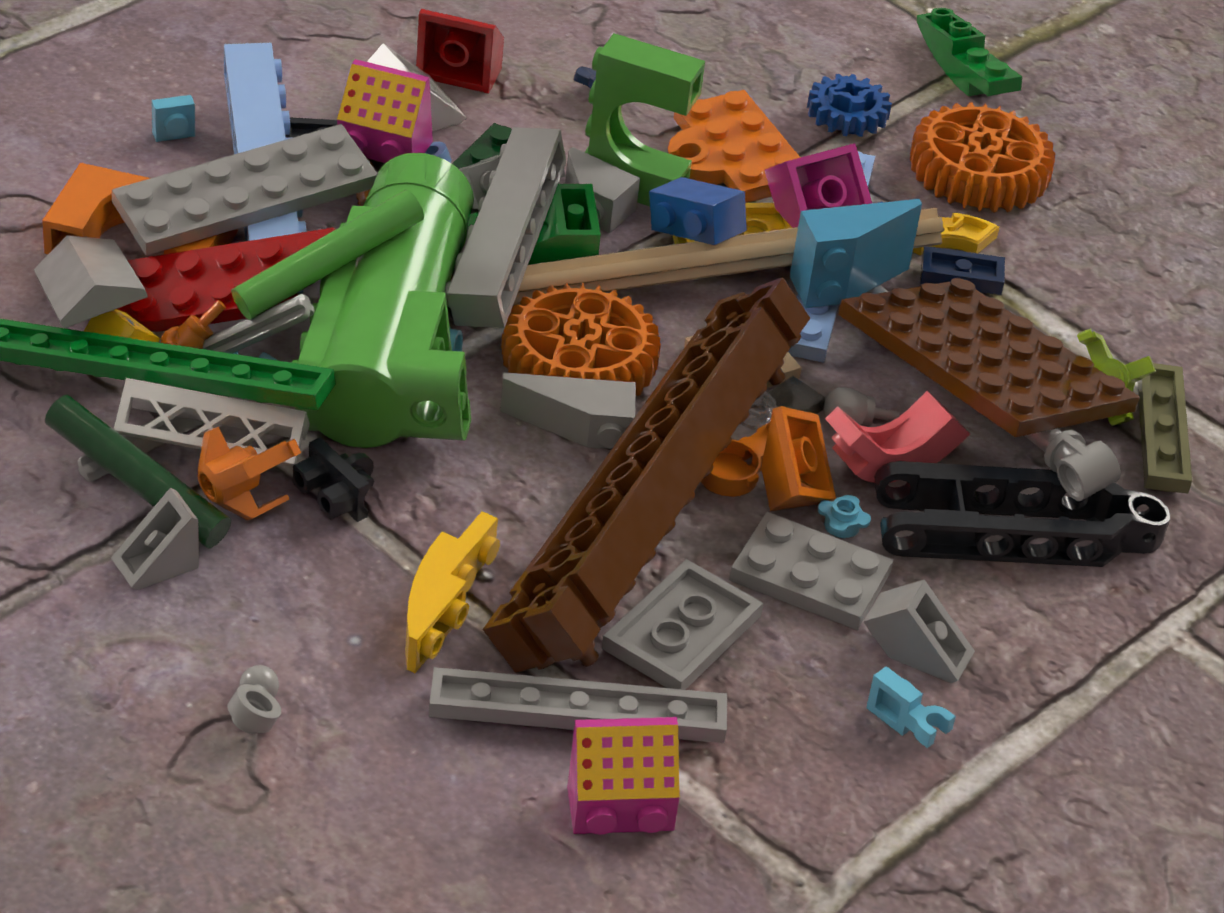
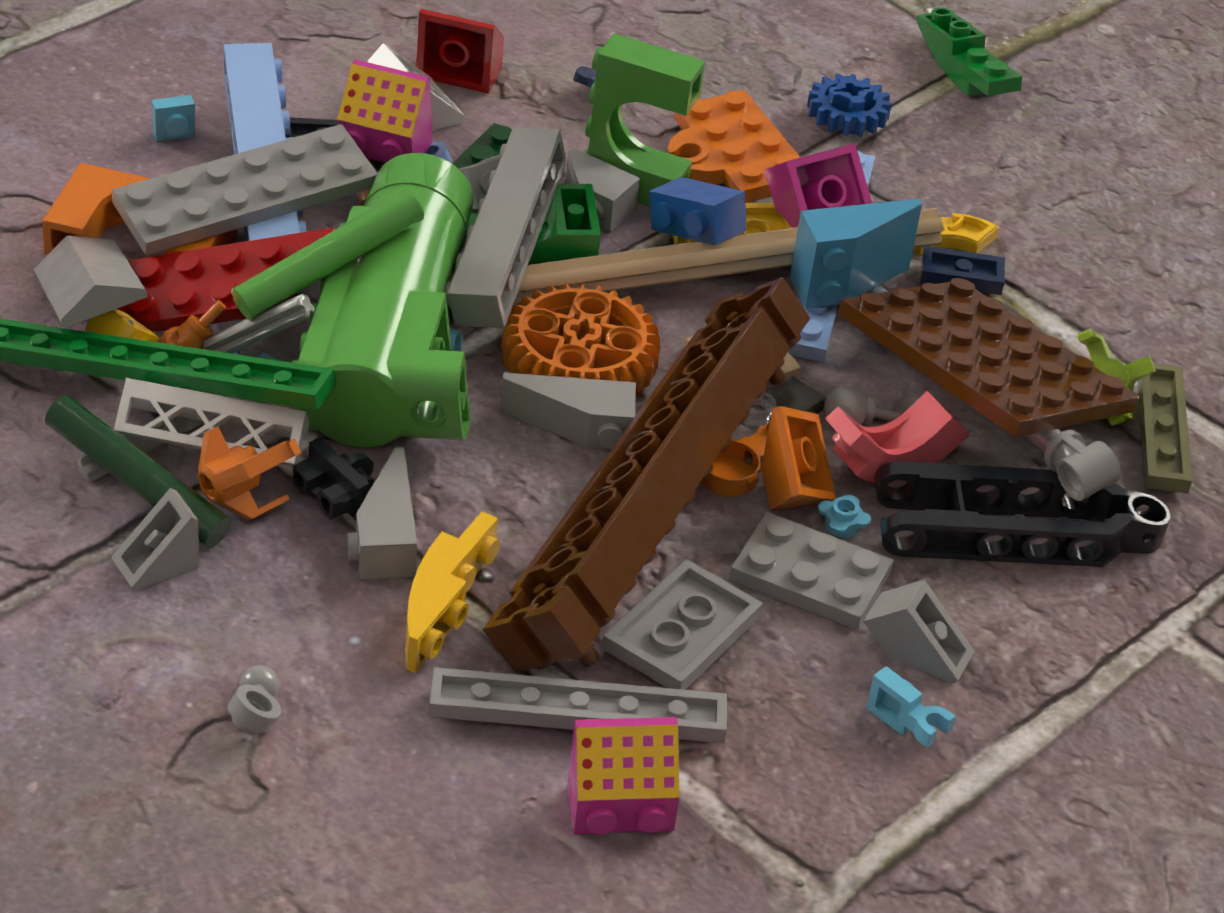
orange gear [910,102,1055,213] -> none
none -> light grey slope [347,447,417,580]

